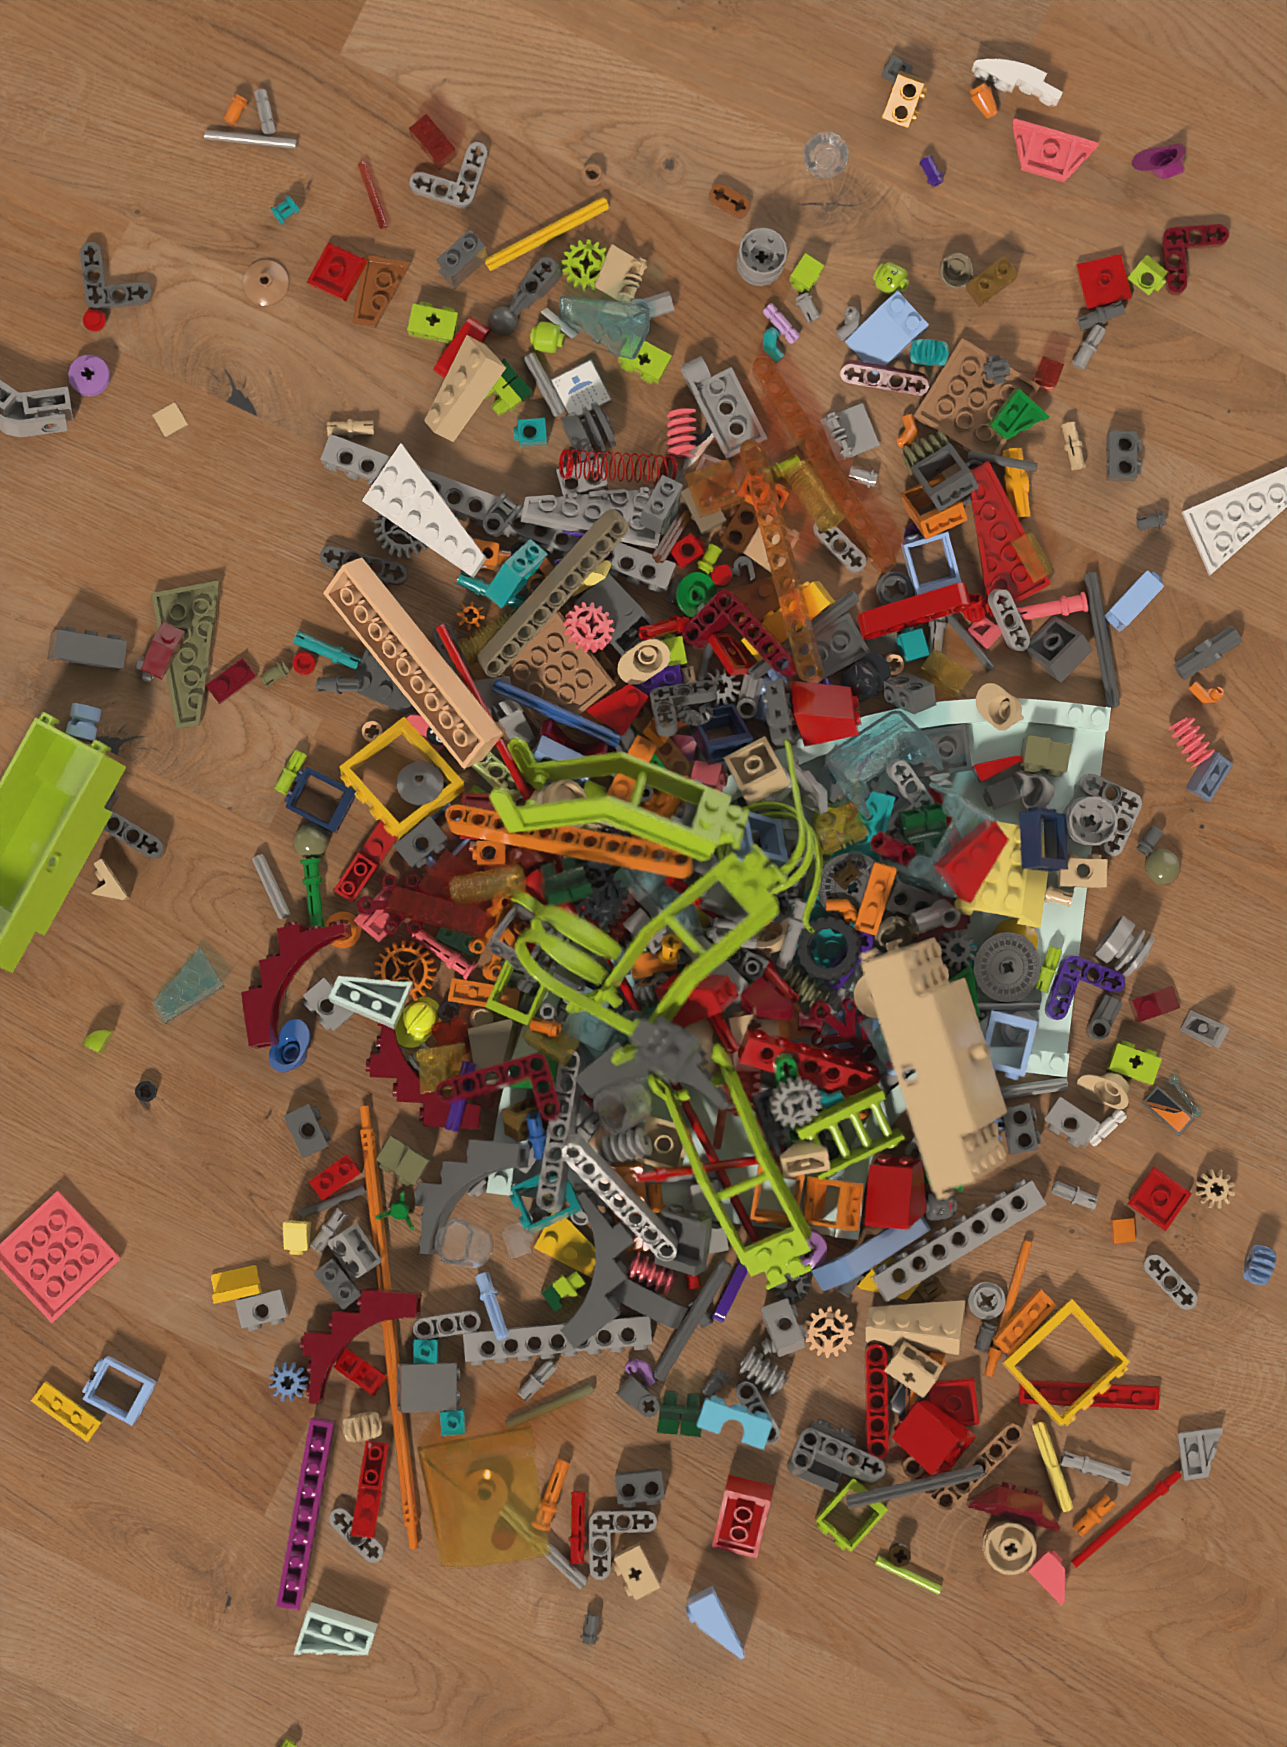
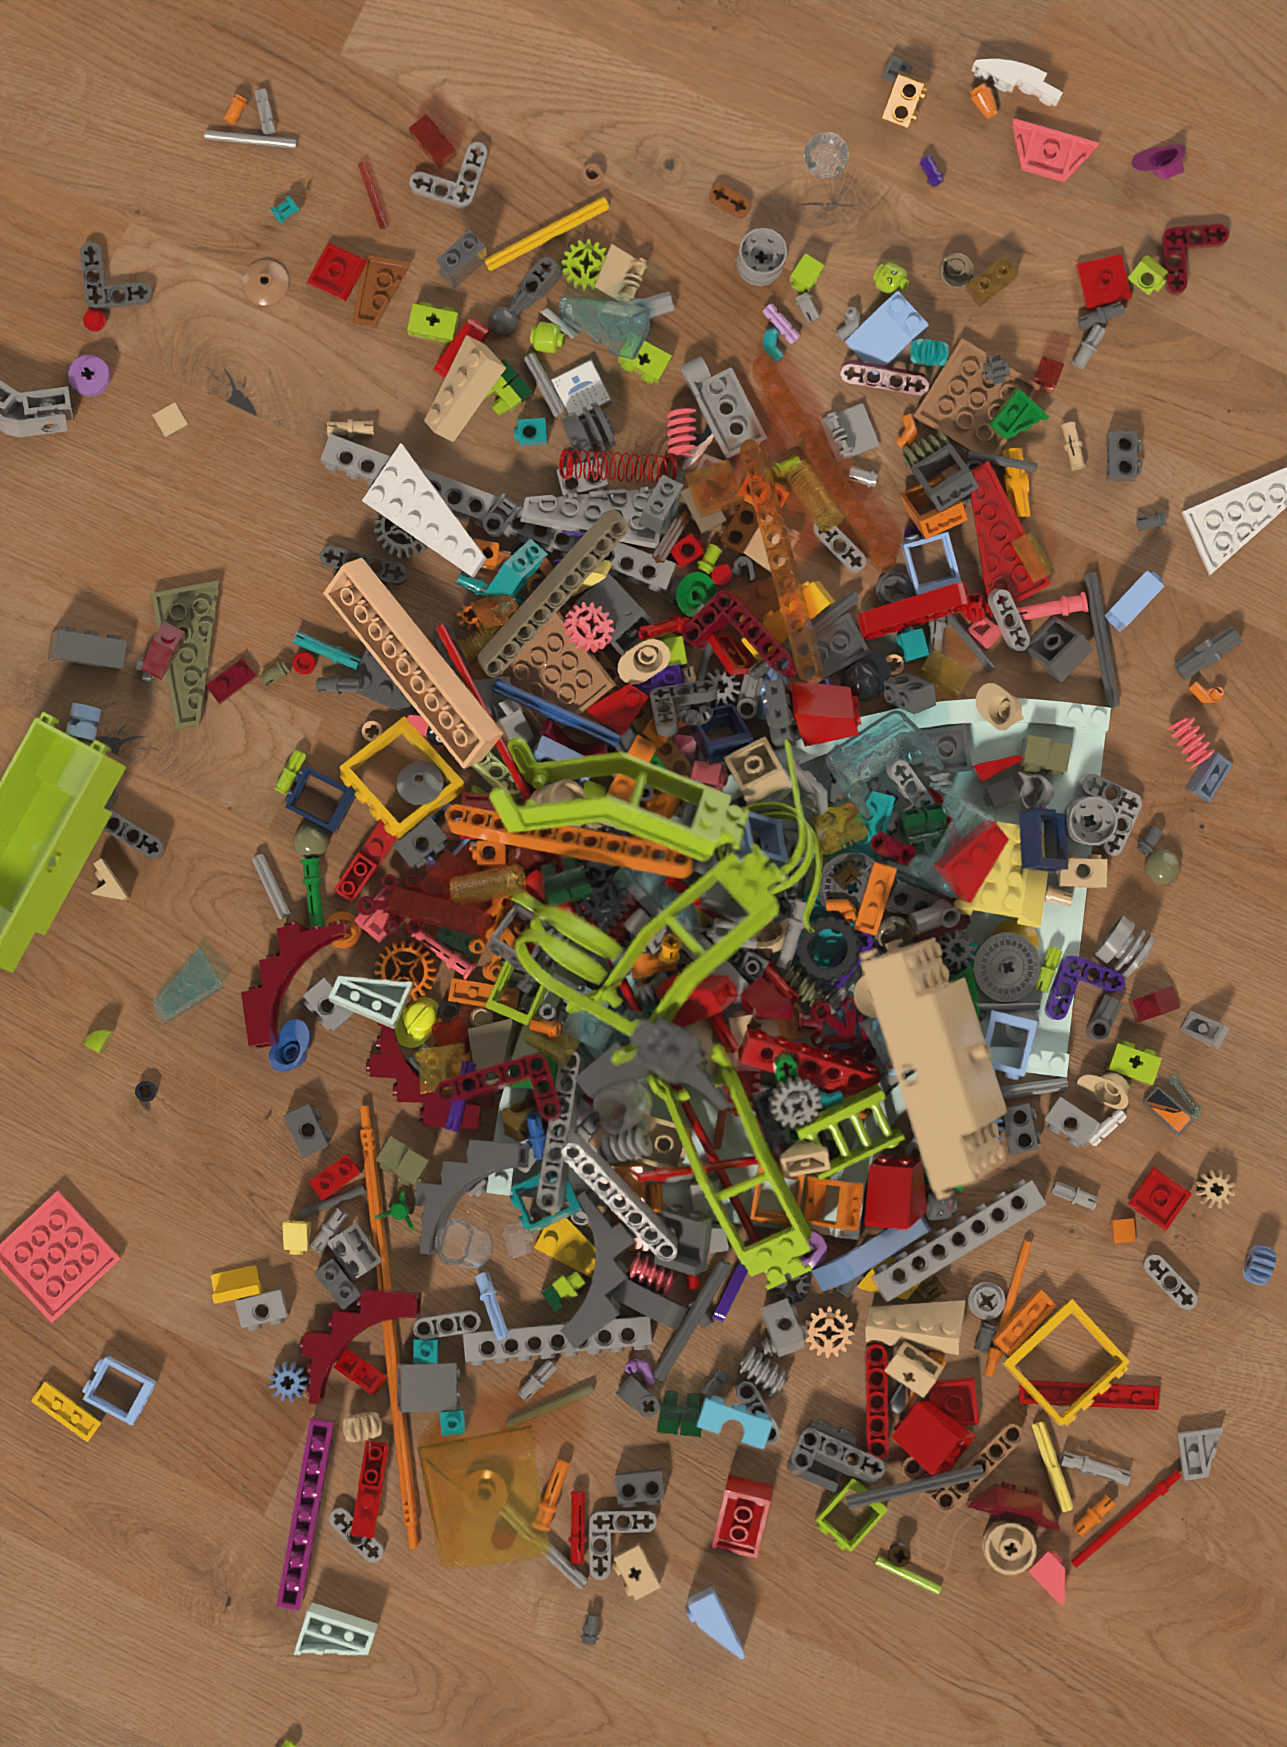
none -> clear orange piece [472,595,518,628]

